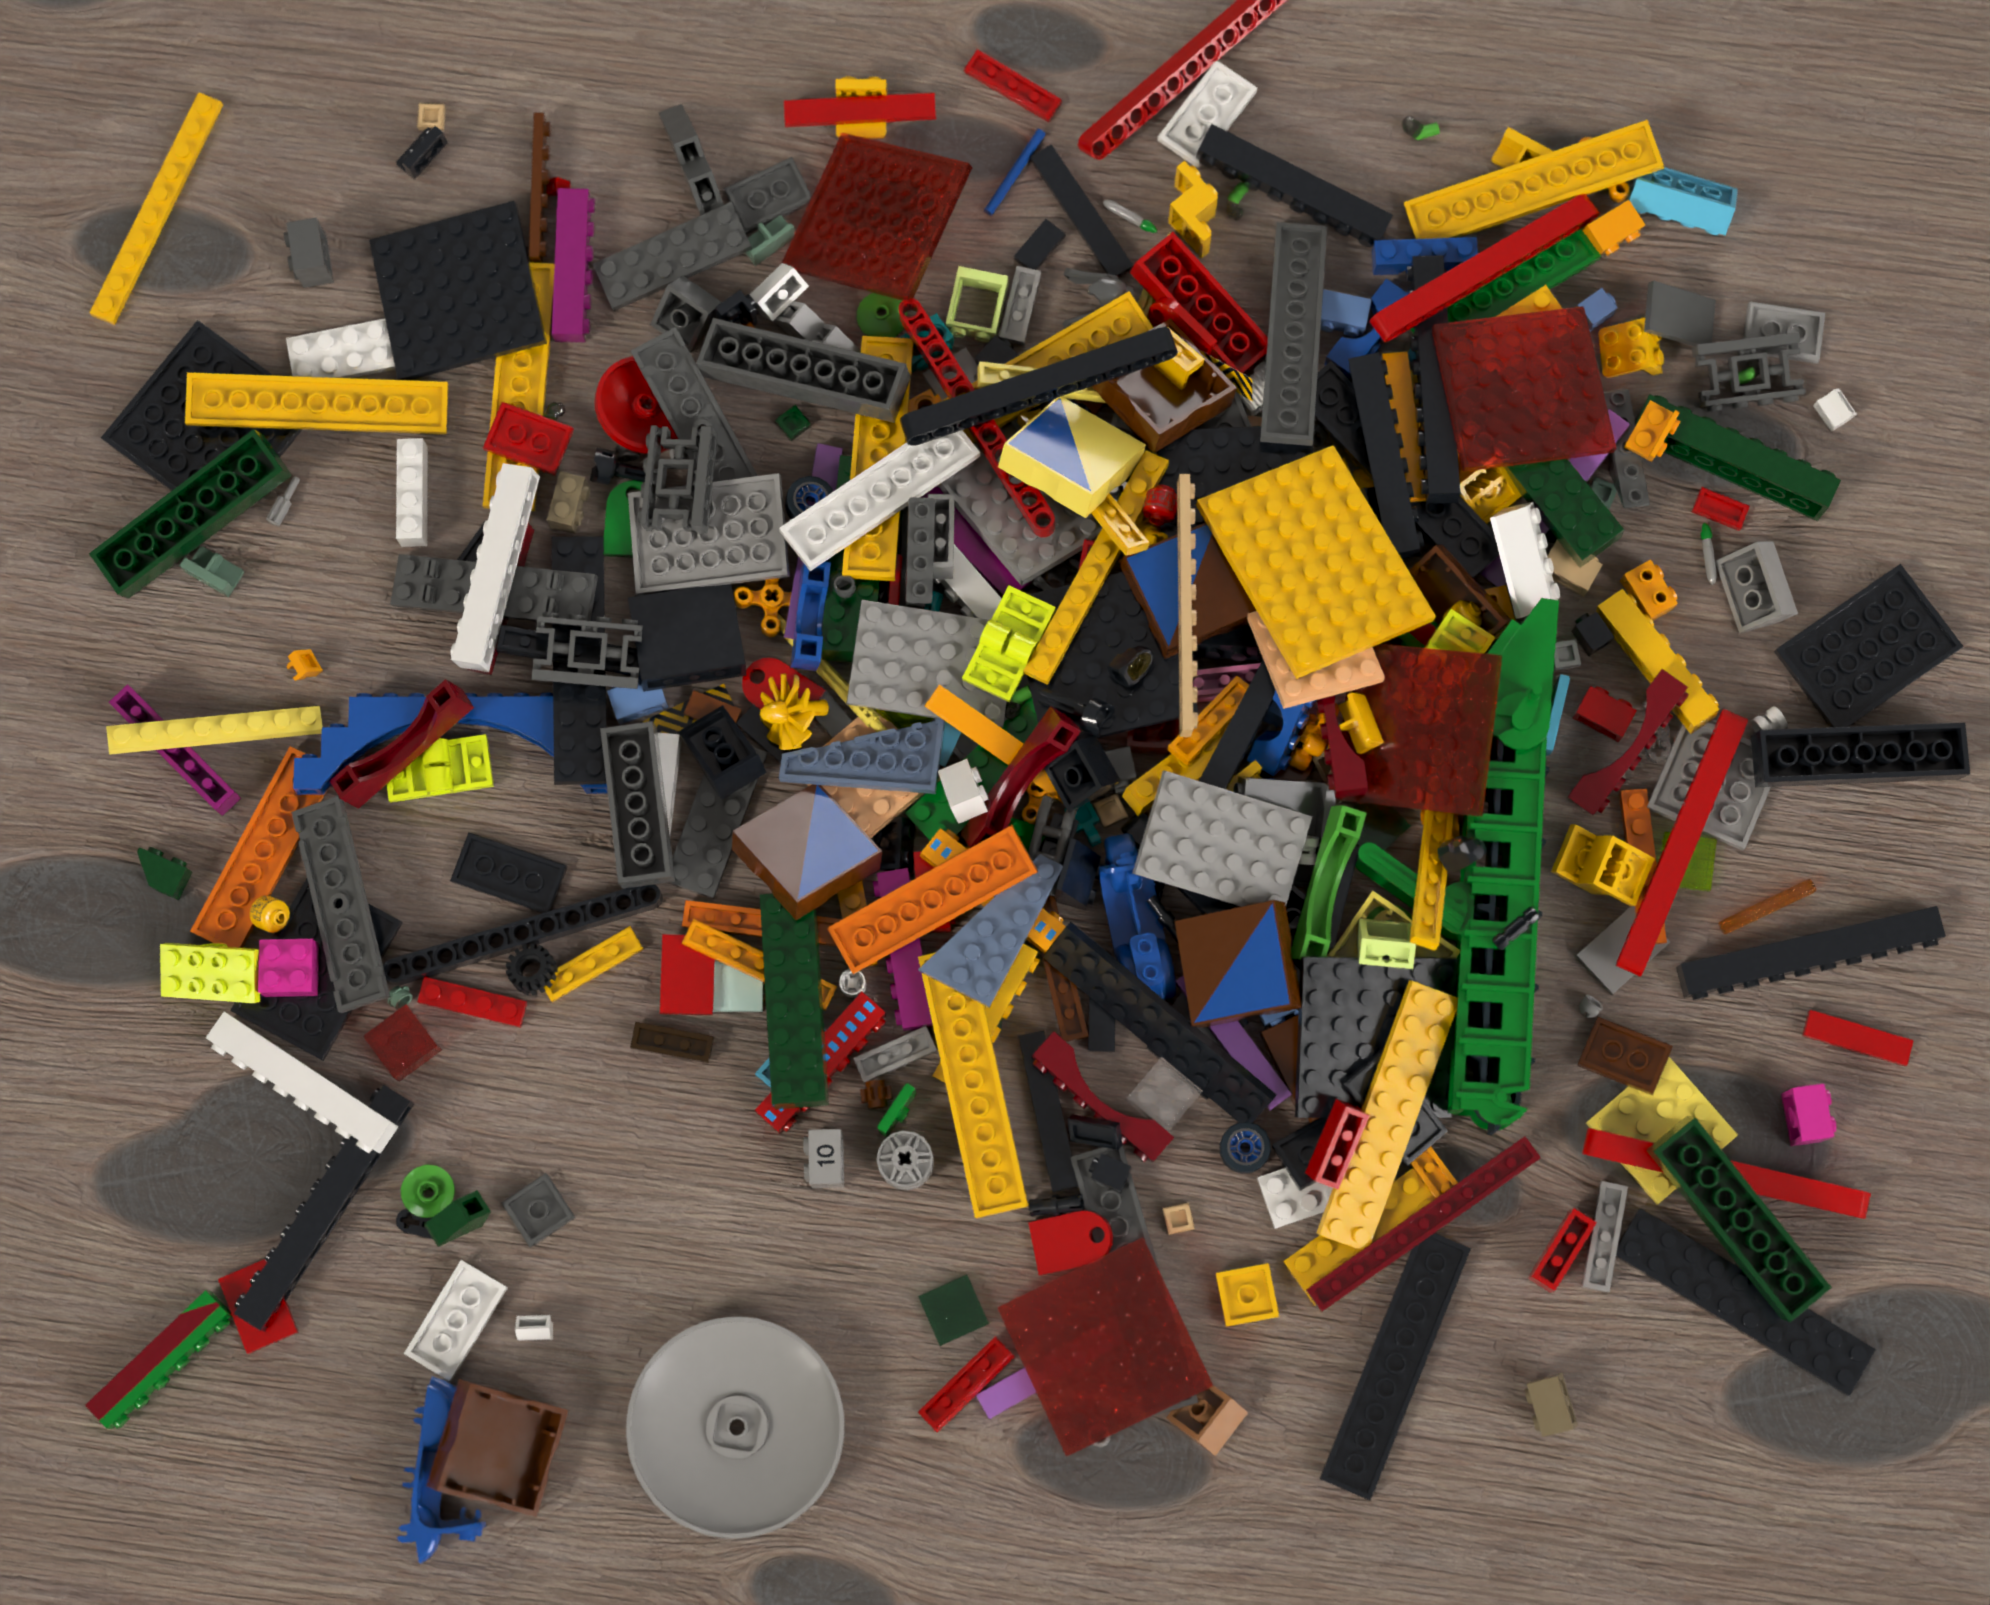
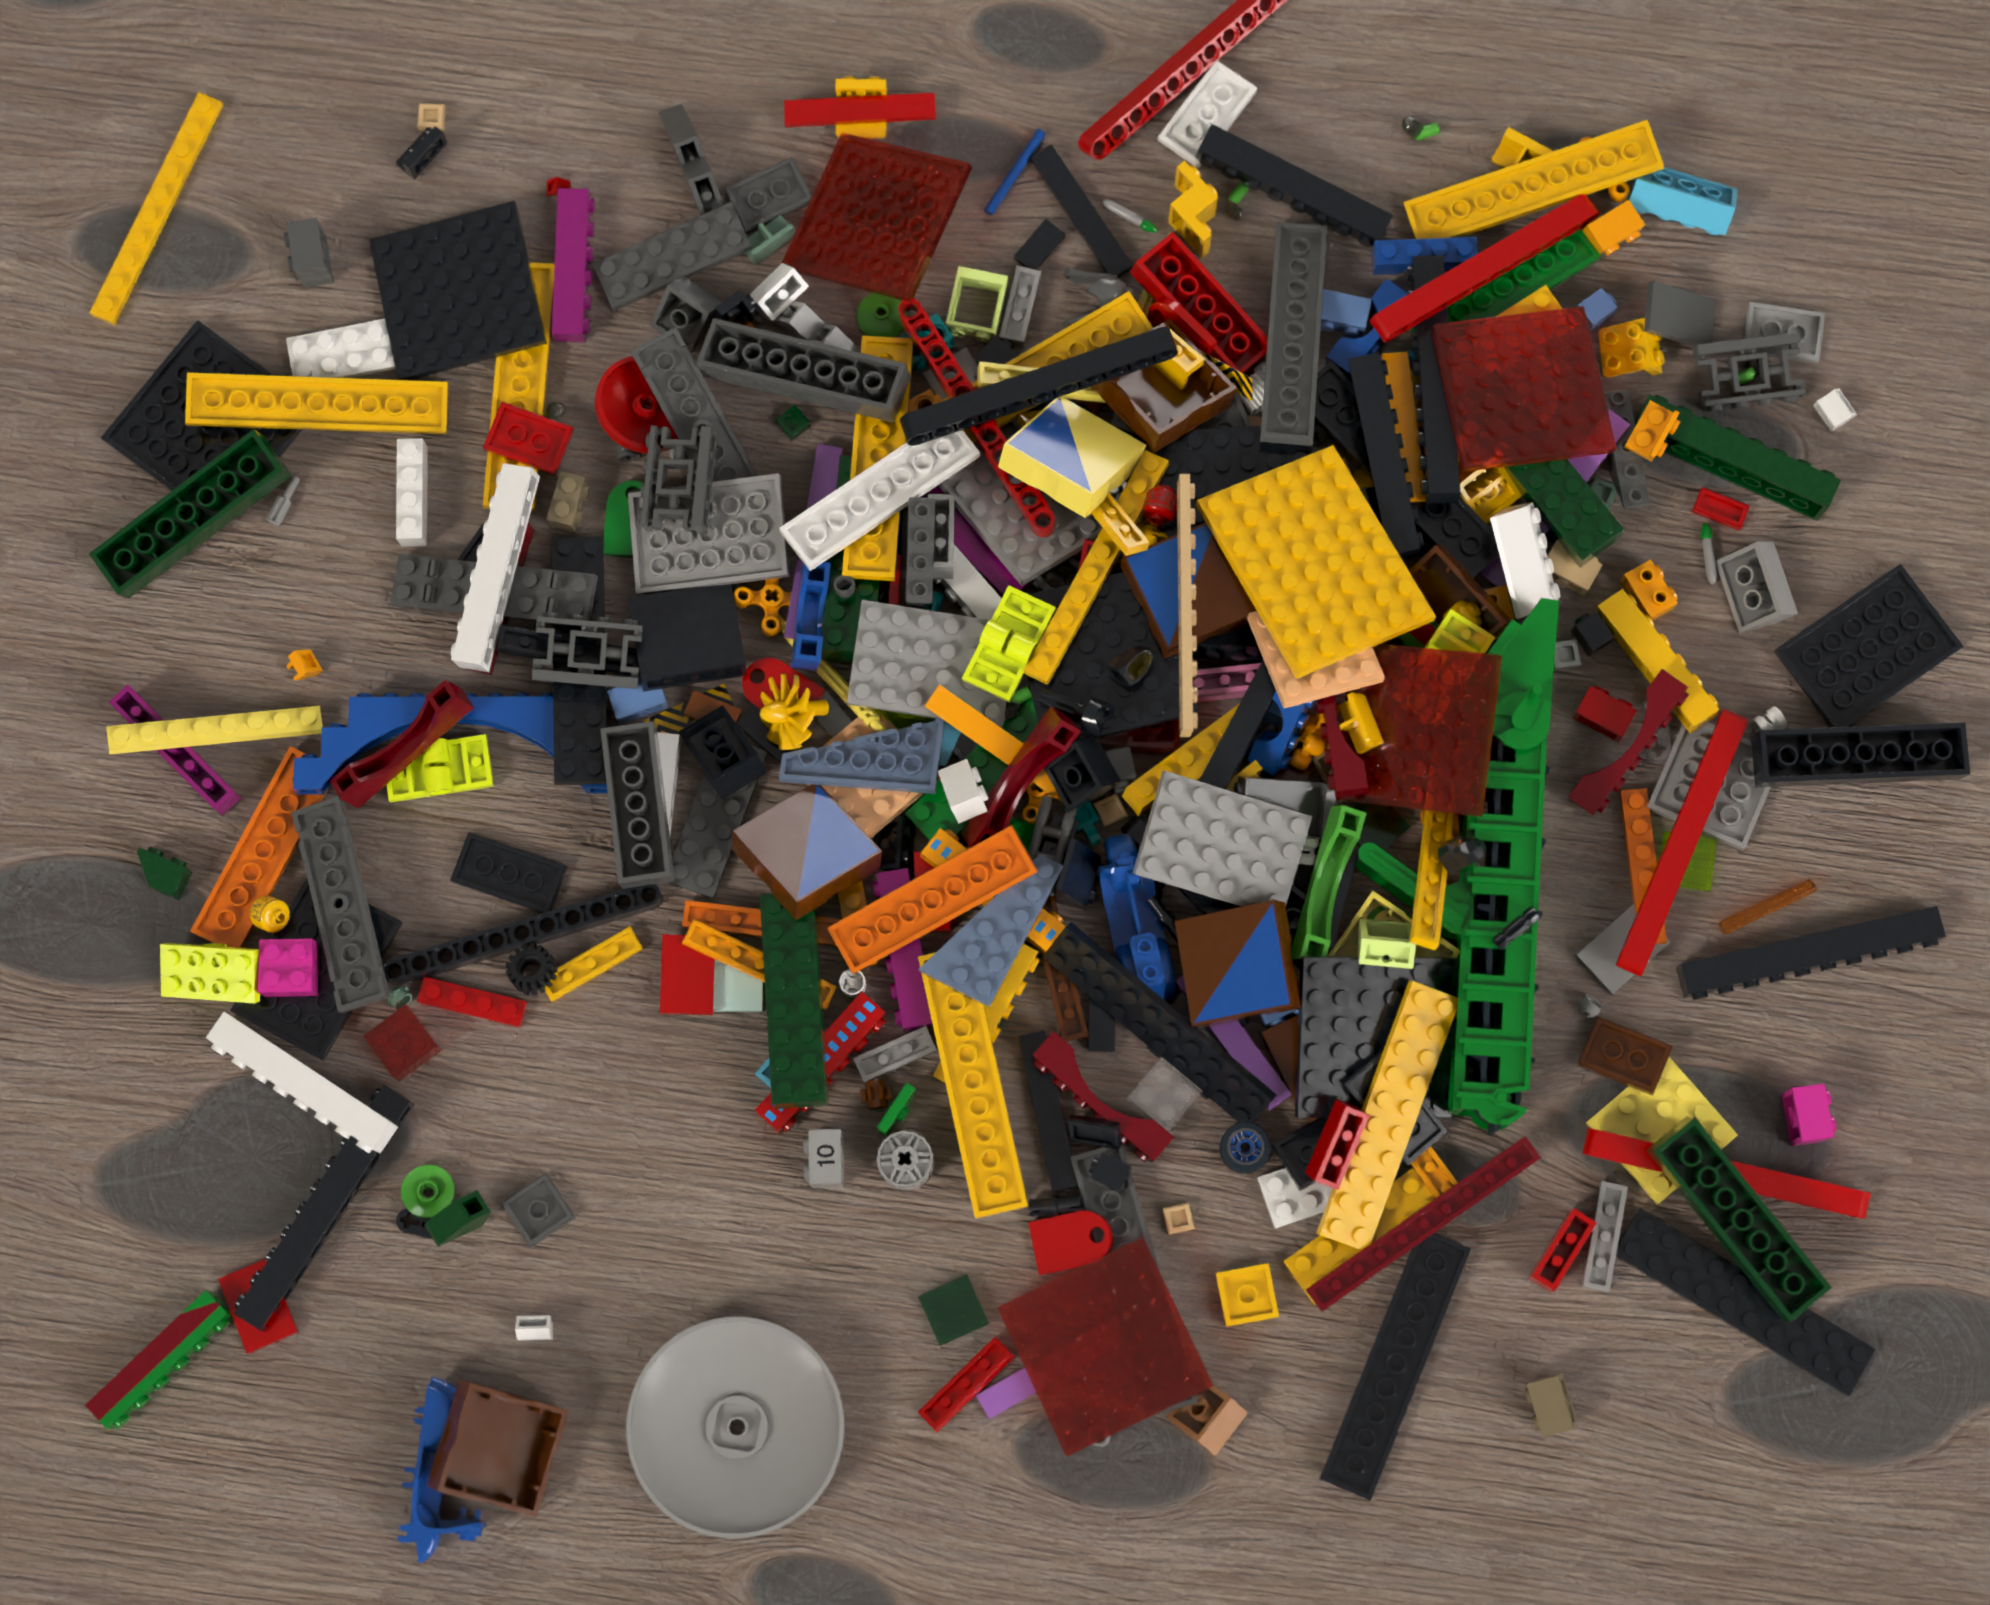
sand green panel [179,546,244,598] -> none
white plate [404,1260,508,1381] -> none
reddish brown plate [529,112,551,263] -> none
black piece [590,448,646,485] -> none
dark brown plate [630,1022,714,1063] -> none
wheel [785,476,834,520] -> none
red tile [964,49,1062,123] -> none
light orange plate [1168,676,1249,766] -> none
medium azure tile [1546,674,1570,756] -> none
yellow bracket [1551,824,1655,906] -> none
red tile [1802,1010,1914,1067] -> none

